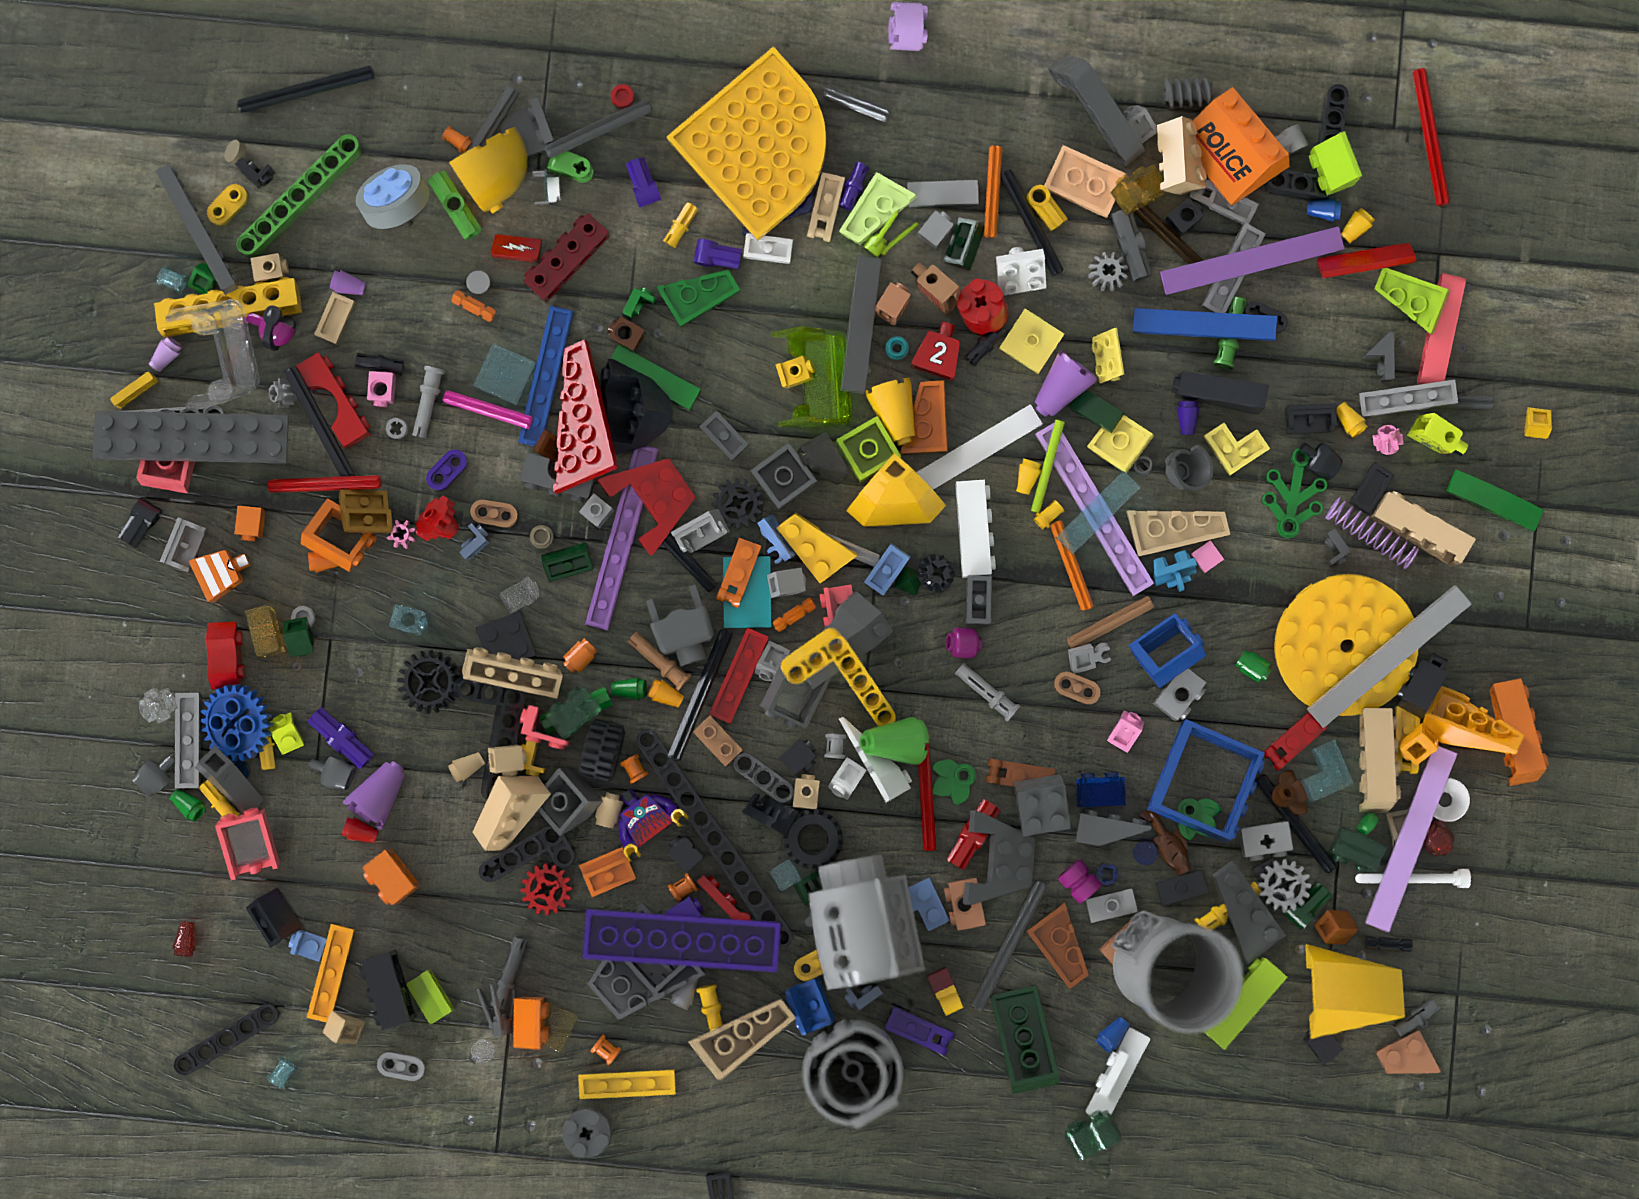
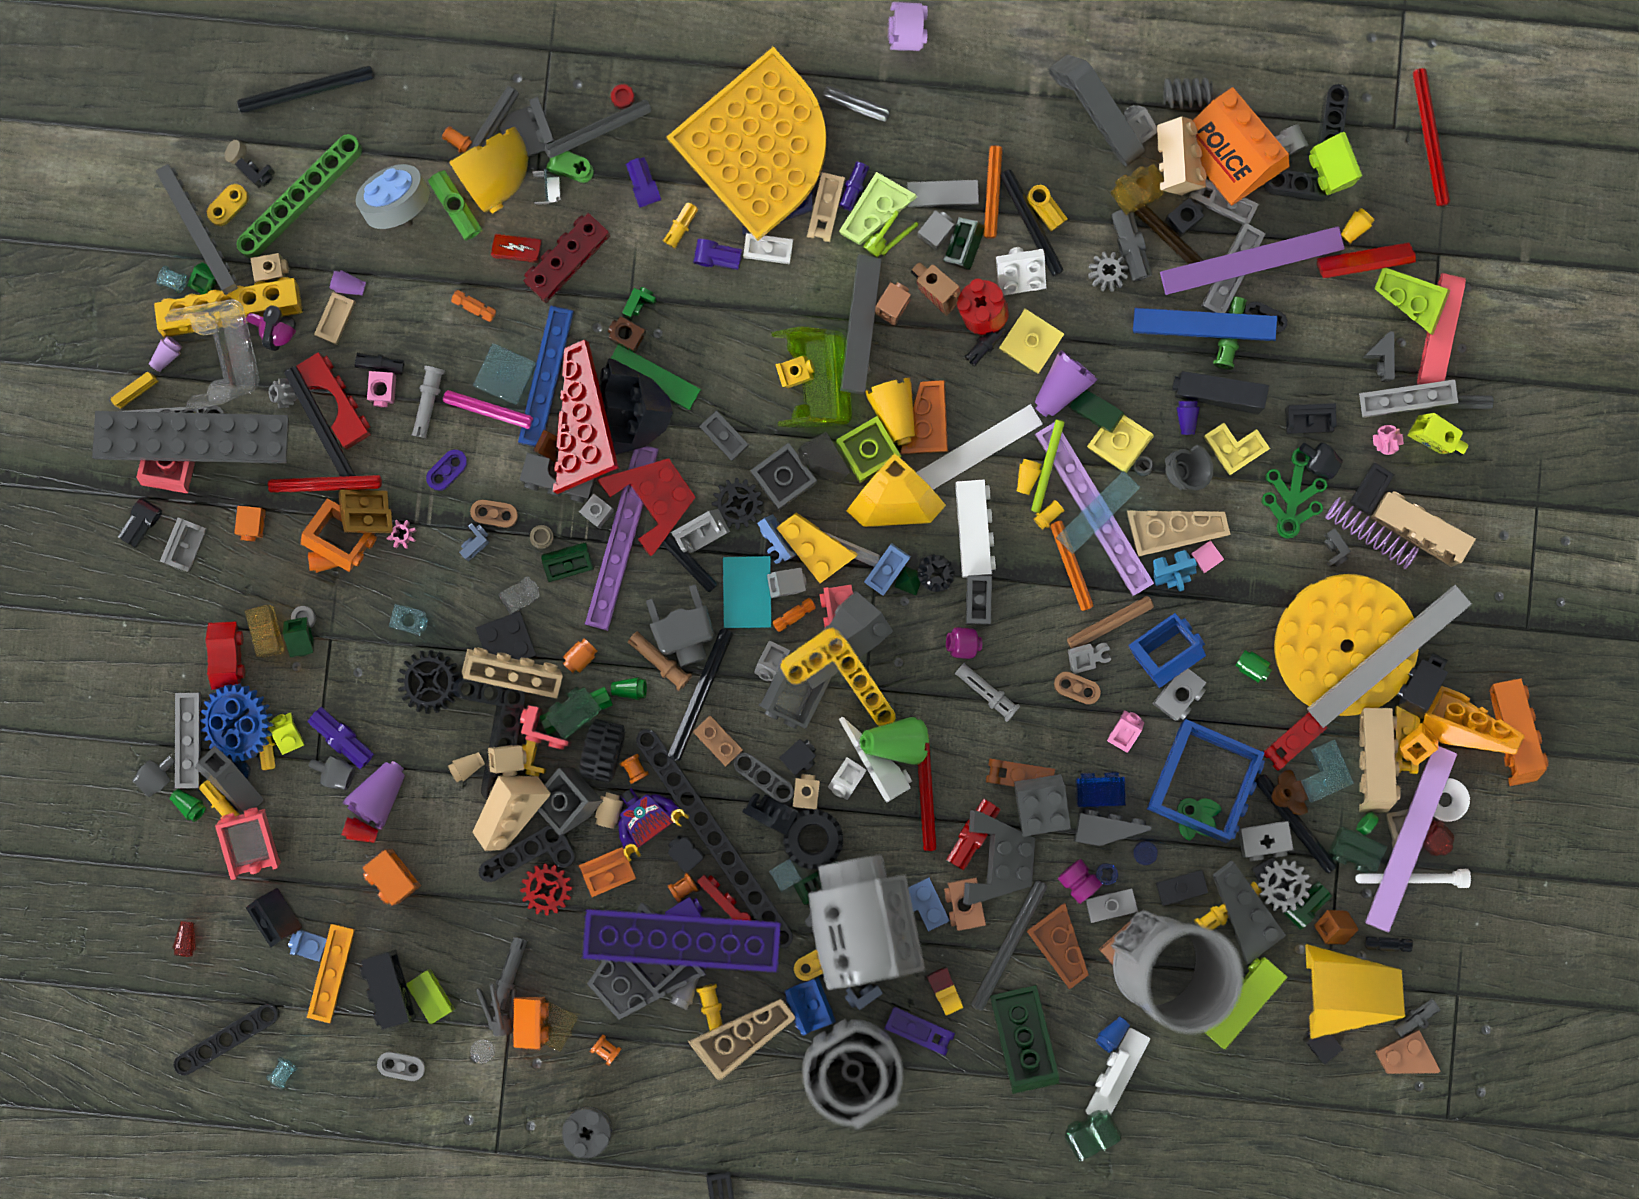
clear brick [138,687,178,724] -> none
orange torso [189,550,251,603] -> none
tan slope [323,1010,366,1044] -> none
light grey bush [386,418,409,439] -> none
red plant [415,496,459,541] -> none
light grey tile [466,270,491,295] -> none
yellow plate [578,1069,676,1099] -> none
light orange cone [647,679,684,708] -> none
green wing [656,270,741,328] -> none
red plate [709,628,769,724] -> none
orange plate [716,538,762,608] -> none
light grey bush [824,734,846,759] -> none
teal plate [885,336,909,360] -> none
red torso [911,322,960,381] -> none
green plate [932,759,976,805] -> none
light nougat plate [1044,145,1127,218] -> none
light yellow hinge [1092,328,1124,384] -> none
reddish brown animal [1139,810,1191,876] -> none
blue cone [1307,198,1342,222] -> none
yellow cone [1336,402,1368,438] -> none
green slope [1446,470,1544,531] -> none
yellow slope [1525,407,1552,439] -> none

